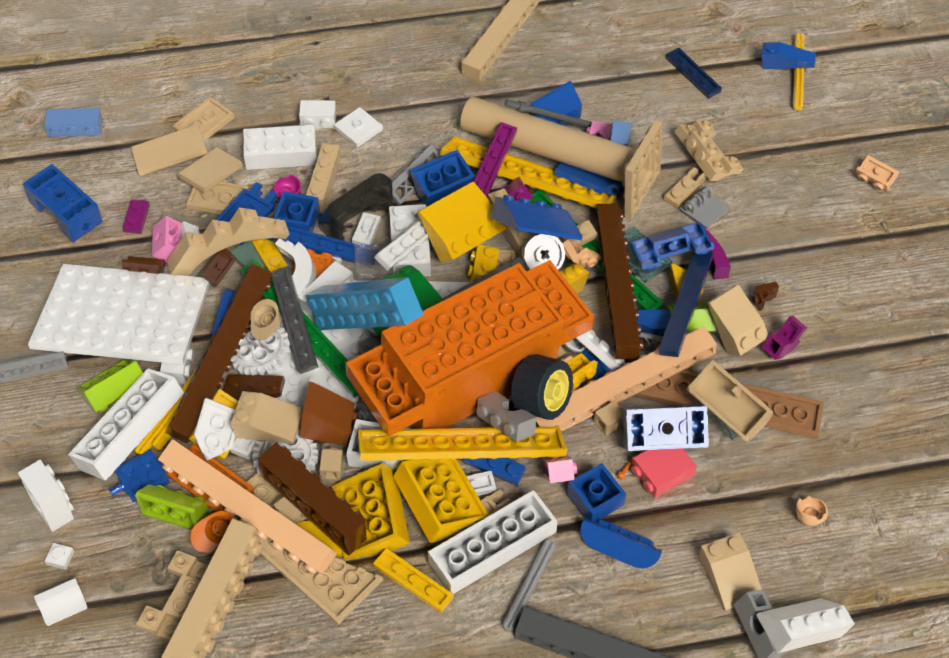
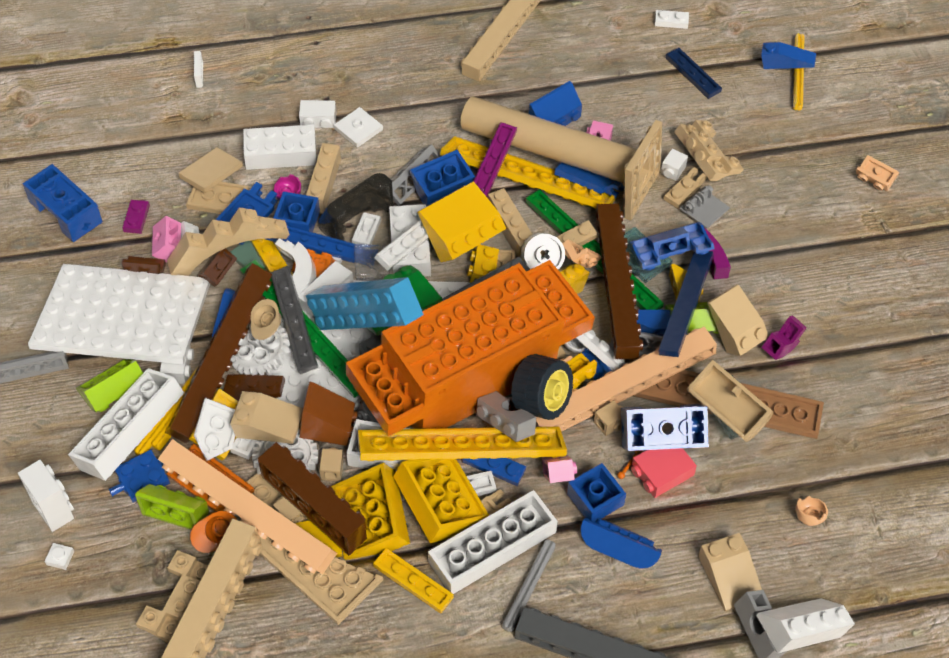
white panel [34,578,88,626] -> none
medium blue brick [44,108,103,137] -> none
tan tile [131,124,208,176] -> none
tan tile [172,97,235,141] -> none
blue slope [491,195,583,241] -> none
dark grey bar [504,99,592,128] -> none
magenta brick [505,177,533,200] -> none
medium blue brick [611,121,632,145] -> none
reddish brown bracket [751,281,779,311] -> none
none -> white tile [194,51,203,88]
none -> white plate [655,10,689,29]
none -> white brick [661,149,688,181]

